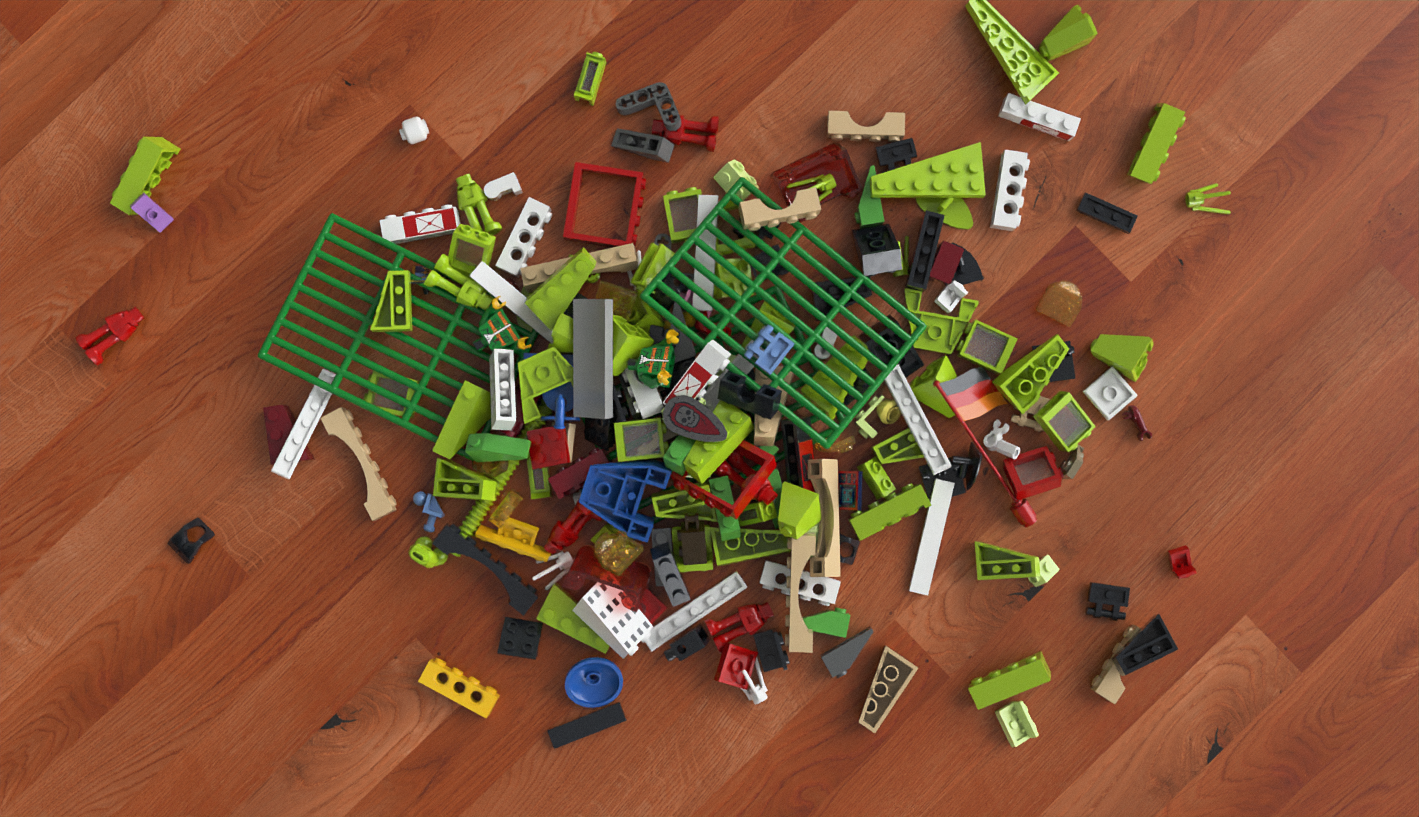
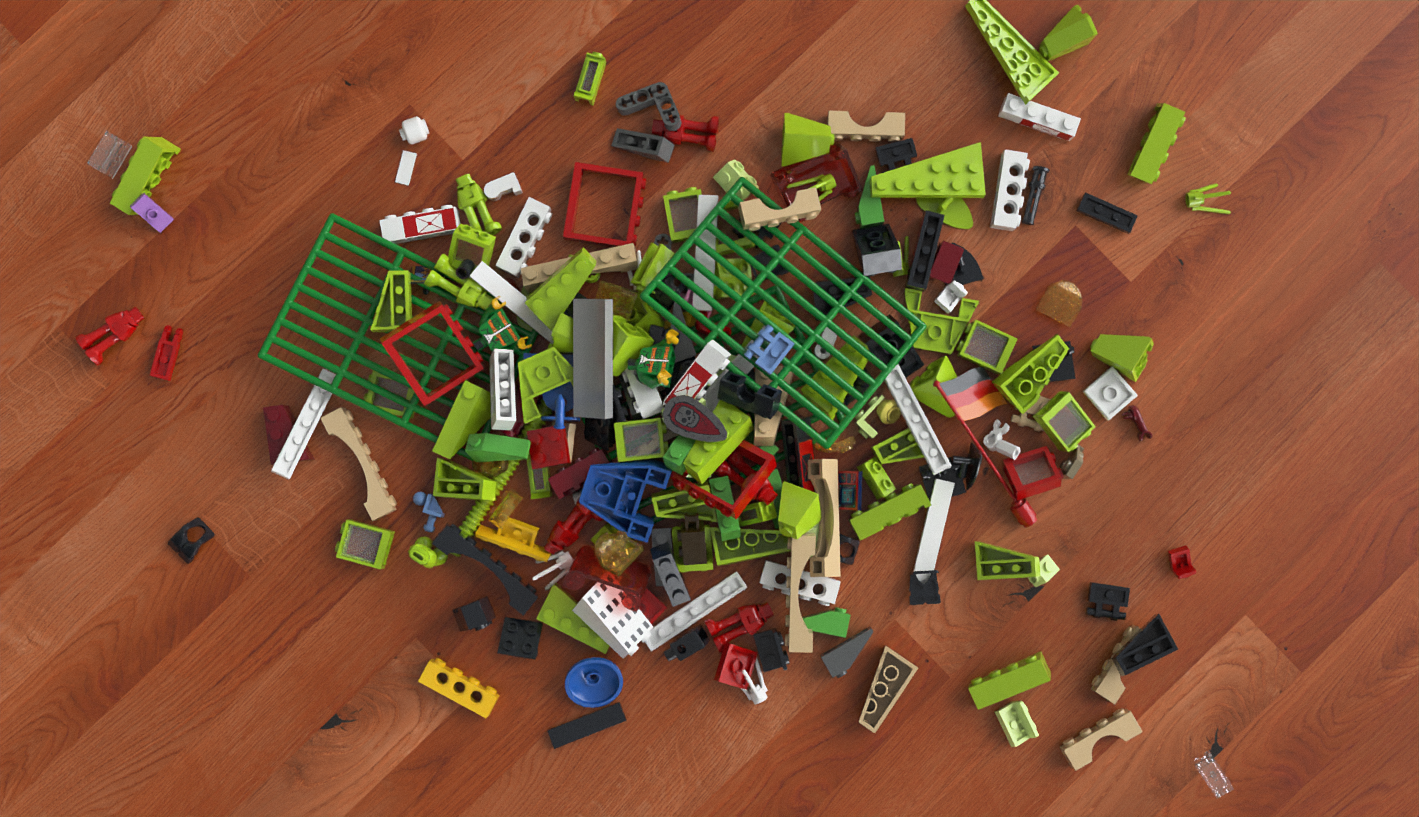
none -> clear hinge [87,131,132,178]
none -> red hinge [150,325,183,381]
none -> window [335,519,395,570]
none -> red window [380,301,484,406]
none -> white sticker [395,150,417,185]
none -> black wedge [452,596,496,632]
none -> black hinge [456,259,475,279]
none -> lime slope [781,113,834,166]
none -> black piece [909,570,941,605]
none -> black pin [1022,166,1050,225]
none -> tan arch [1060,708,1143,771]
none -> clear hinge [1195,750,1234,798]

